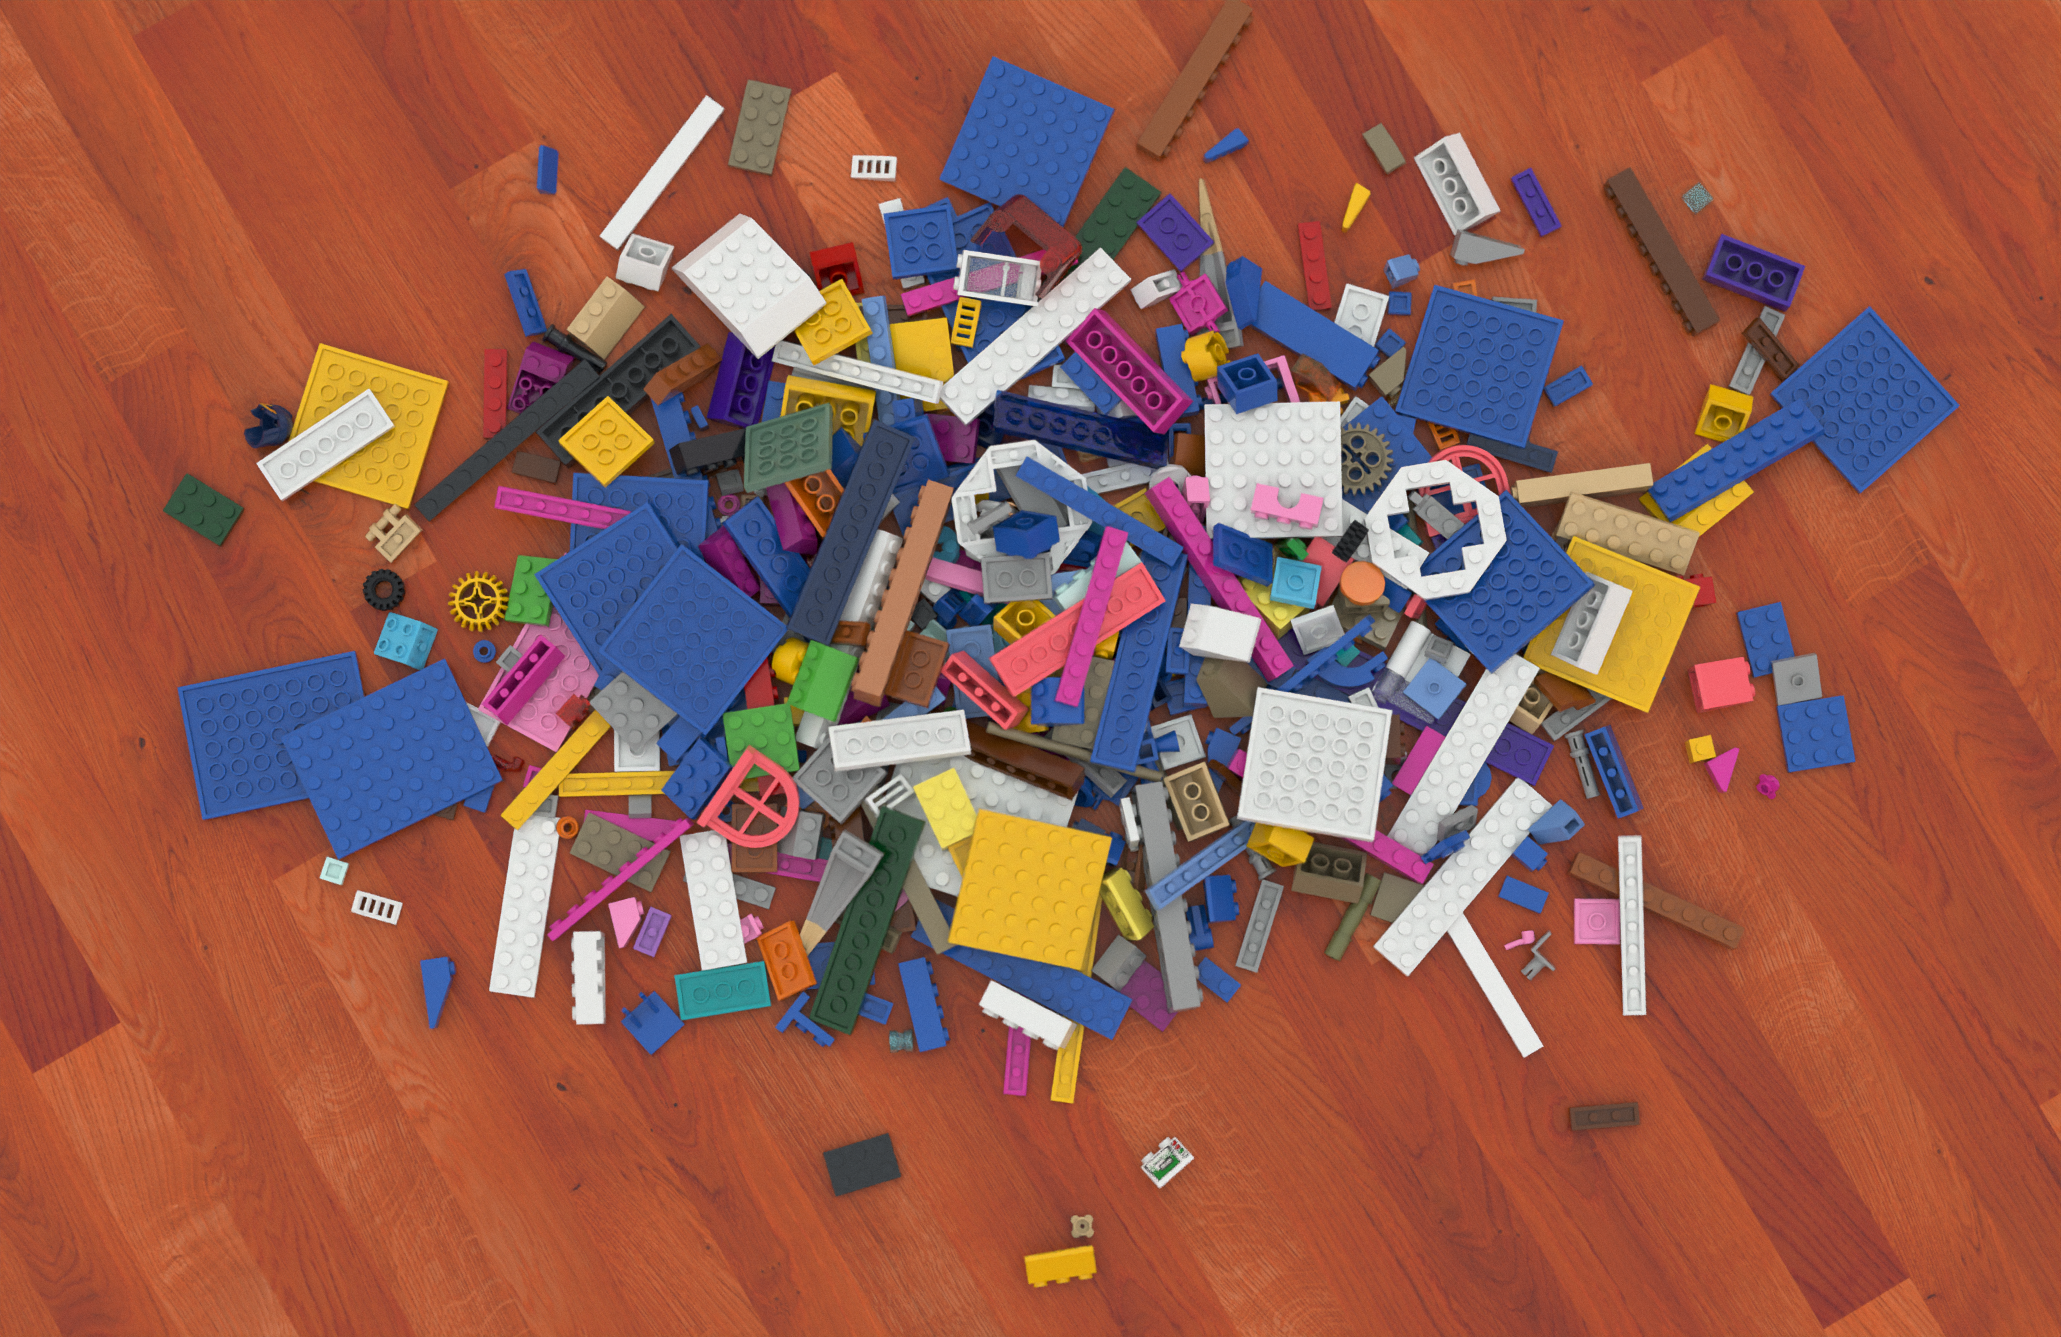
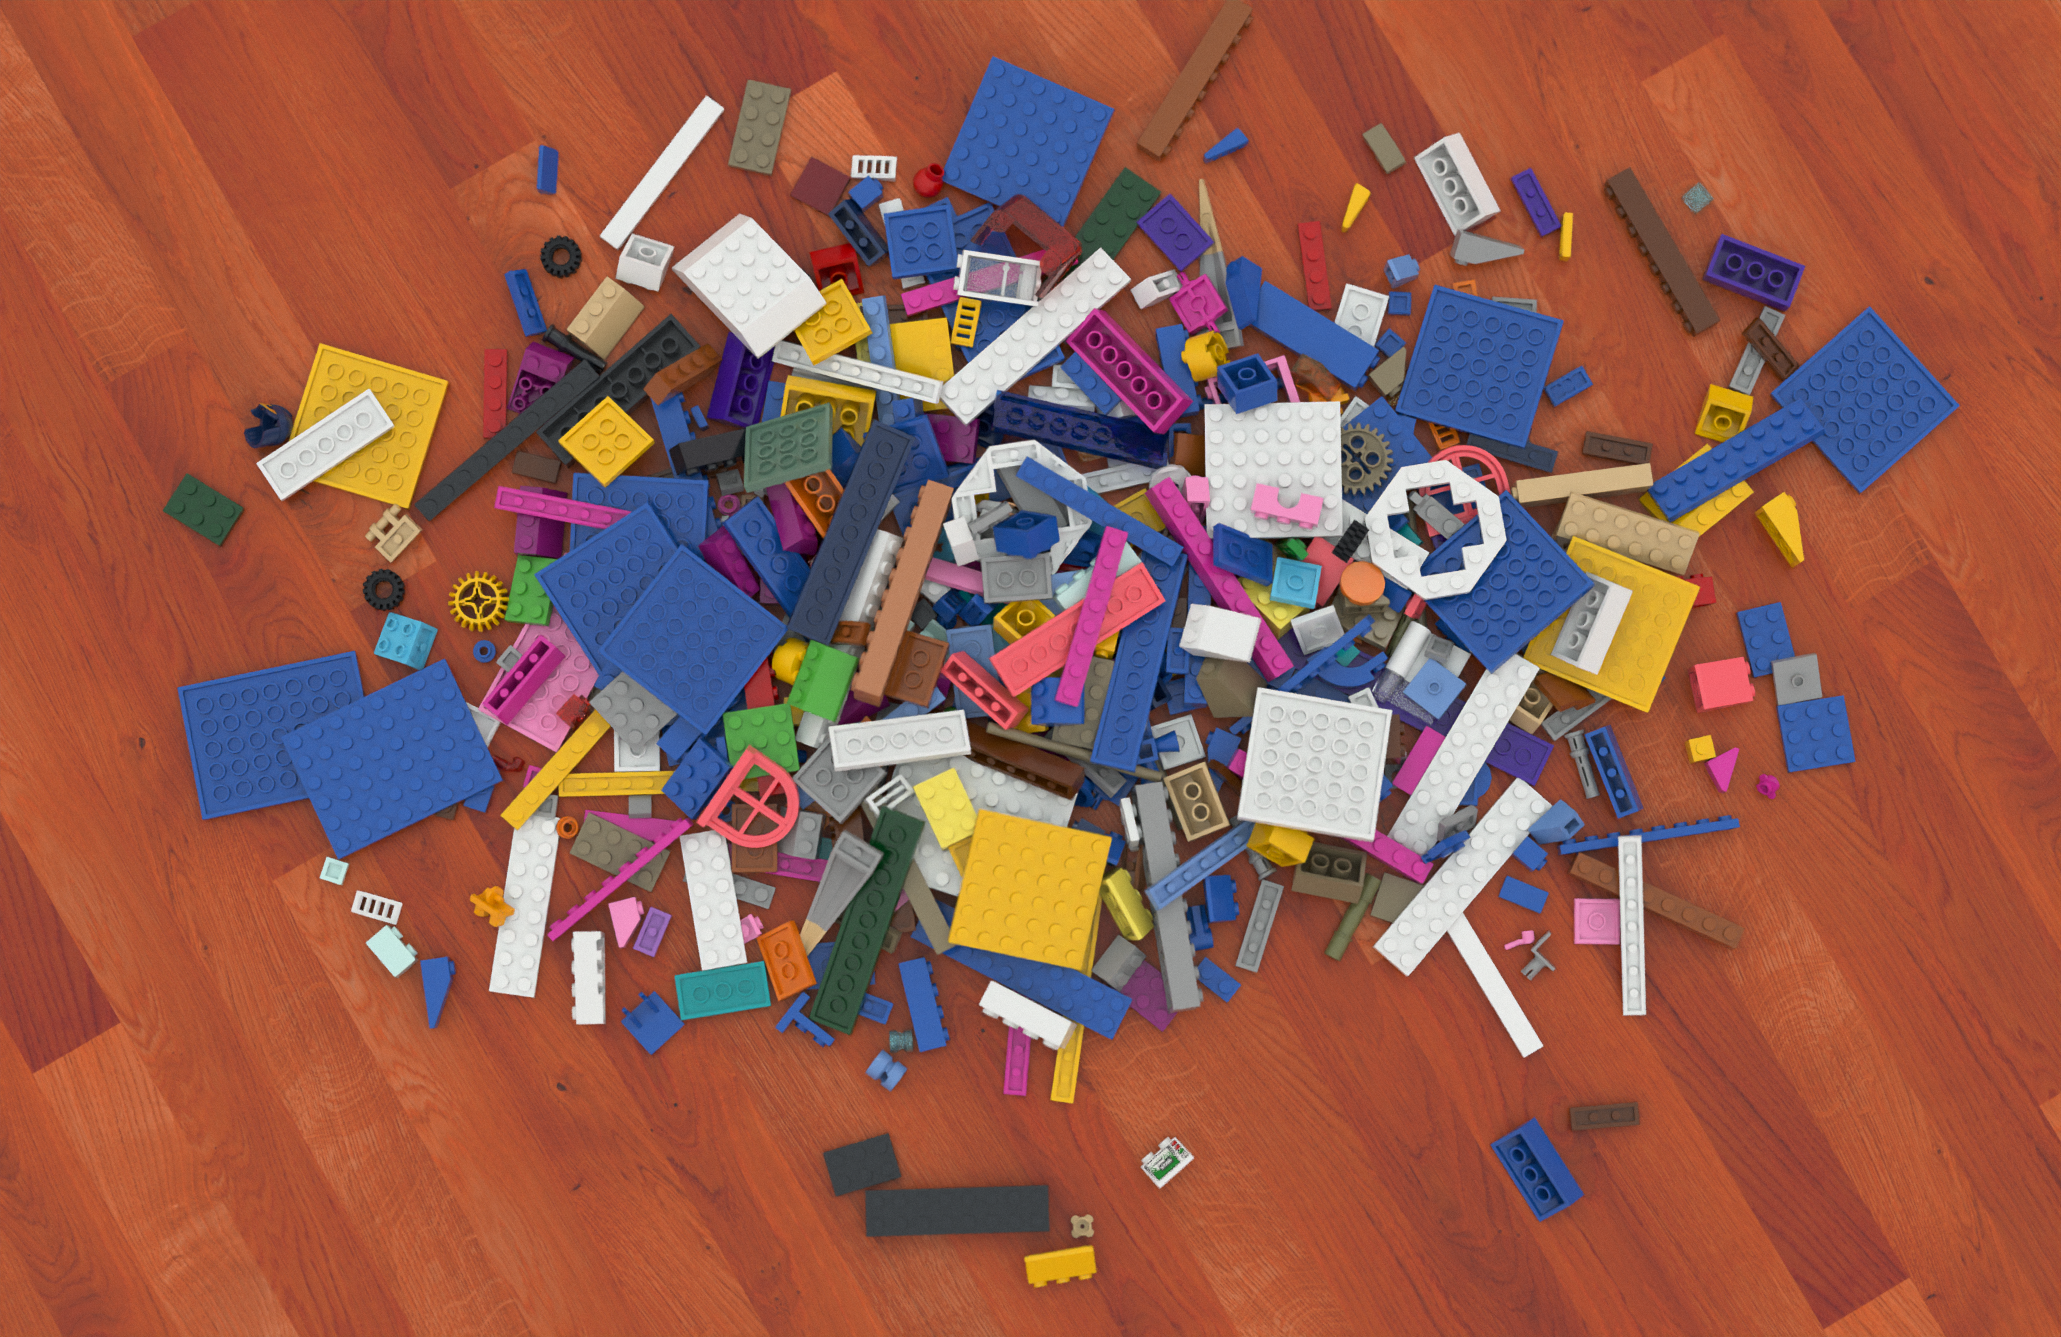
none -> light aqua brick [366,925,419,978]
none -> light orange hips [470,886,515,927]
none -> magenta slope [514,486,568,559]
none -> black tyre [540,235,582,278]
none -> dark red tile [790,157,851,217]
none -> dark blue brick [828,199,889,267]
none -> blue brick [848,176,884,213]
none -> medium blue wheel [865,1049,908,1092]
none -> black brick [865,1185,1050,1237]
none -> red piece [913,163,944,198]
none -> white slope [943,516,979,566]
none -> olive pin [1385,613,1416,657]
none -> blue slope [1490,1117,1584,1222]
none -> blue plate [1557,815,1740,856]
none -> yellow tile [1559,213,1573,261]
none -> reddish brown plate [1582,431,1653,465]
none -> yellow slope [1755,492,1804,568]

